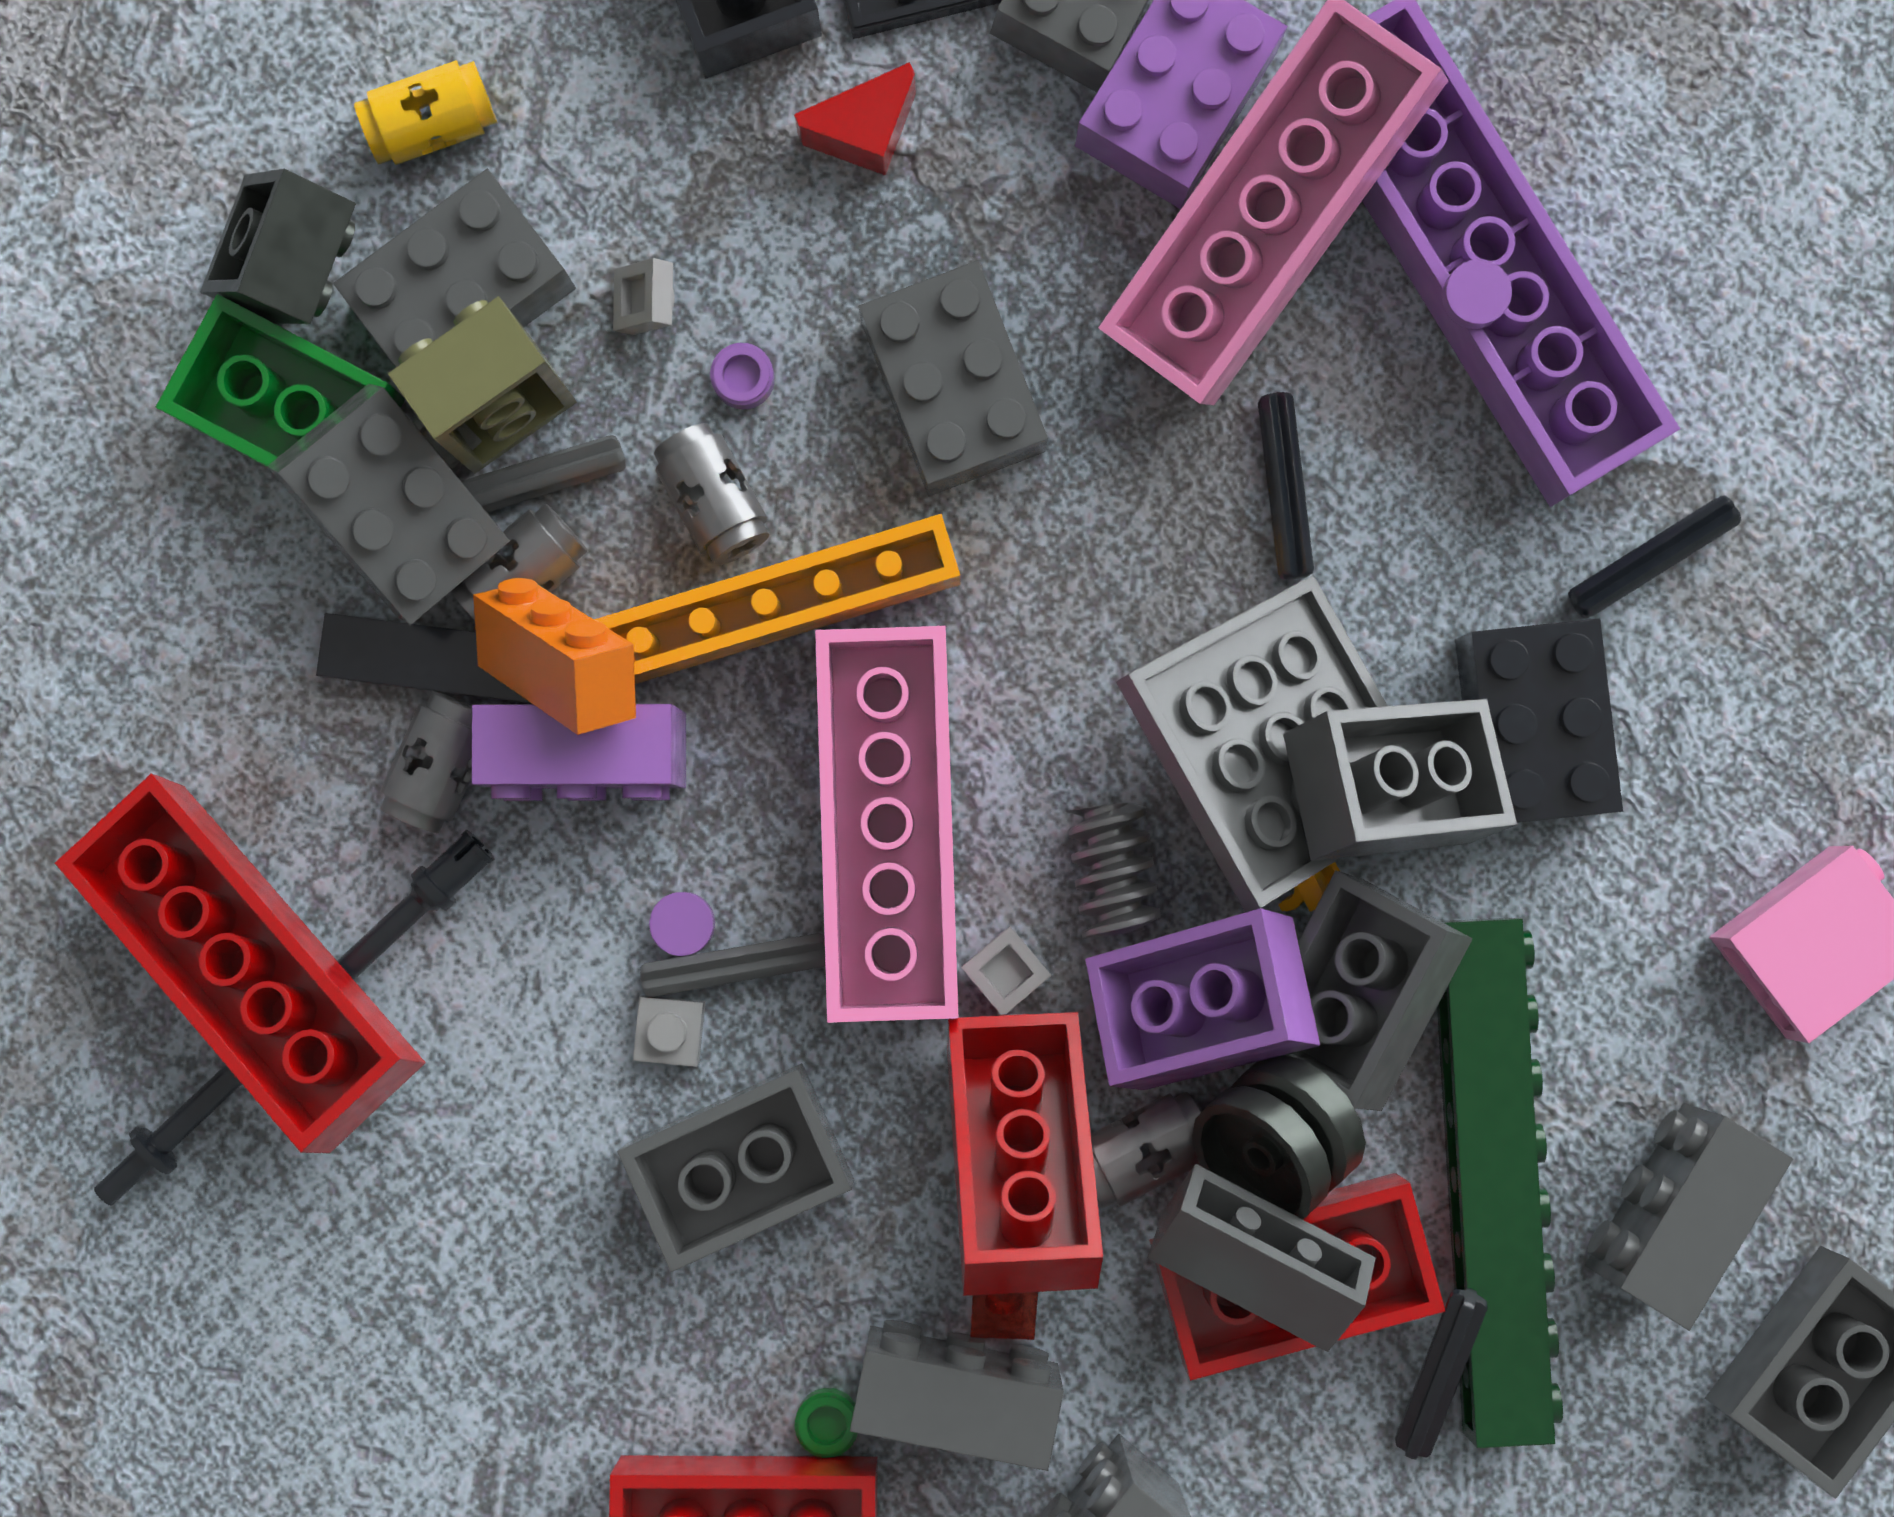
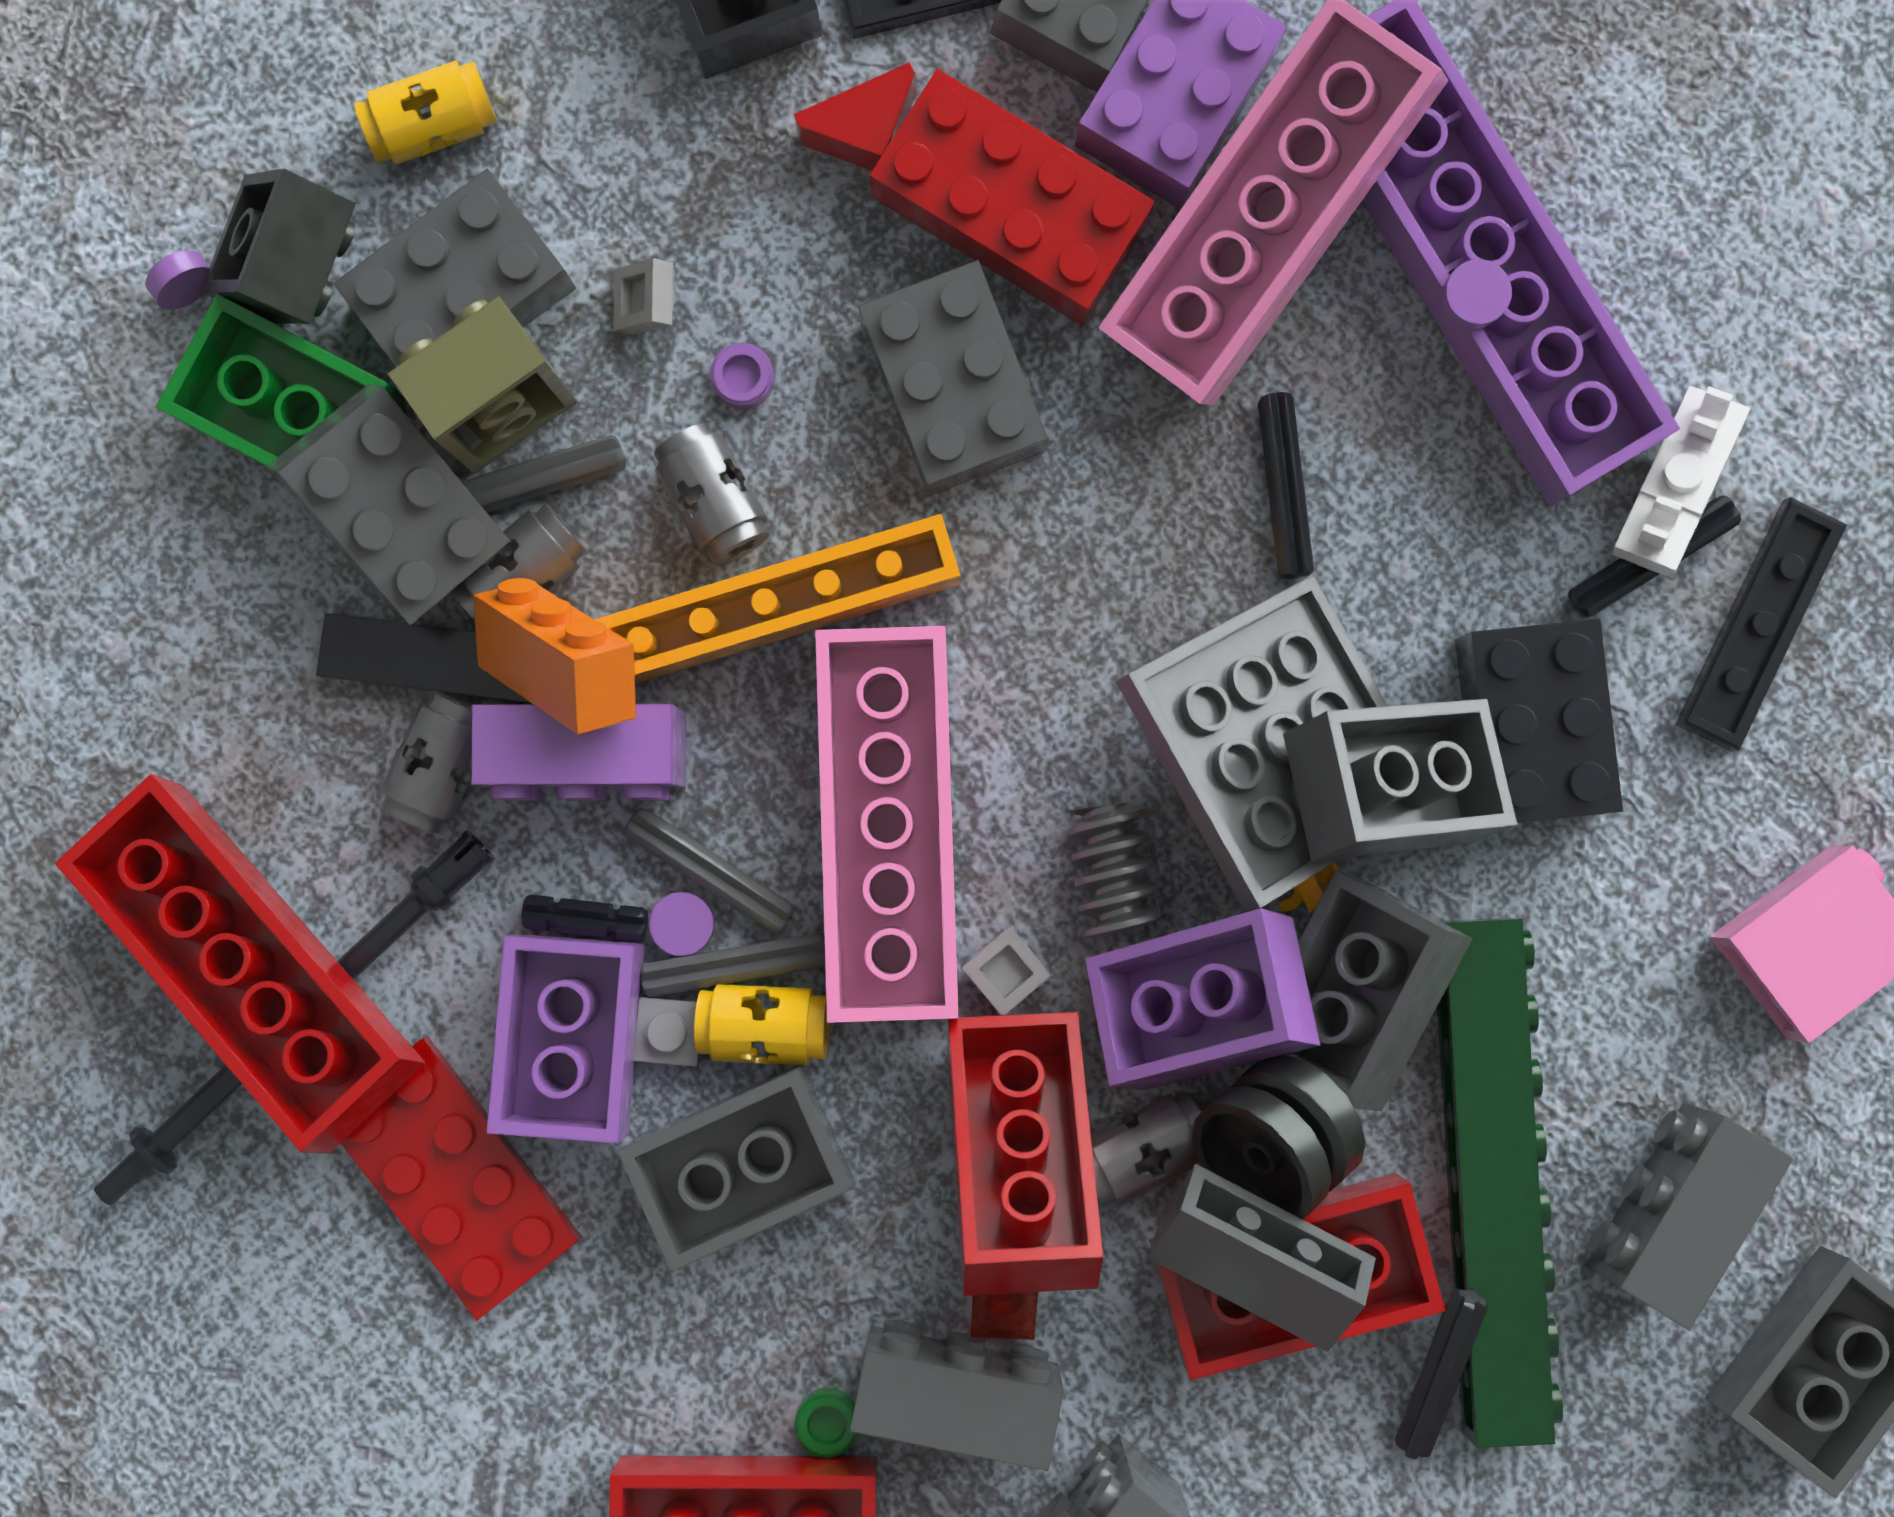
none -> medium lavender tile [145,250,209,310]
none -> red plate [341,1036,582,1321]
none -> medium lavender brick [487,934,645,1144]
none -> black axle [521,895,648,942]
none -> dark grey axle [623,808,794,933]
none -> yellow piece [694,984,831,1066]
none -> red brick [869,68,1155,327]
none -> white plate [1612,386,1751,579]
none -> black tile [1675,497,1847,752]

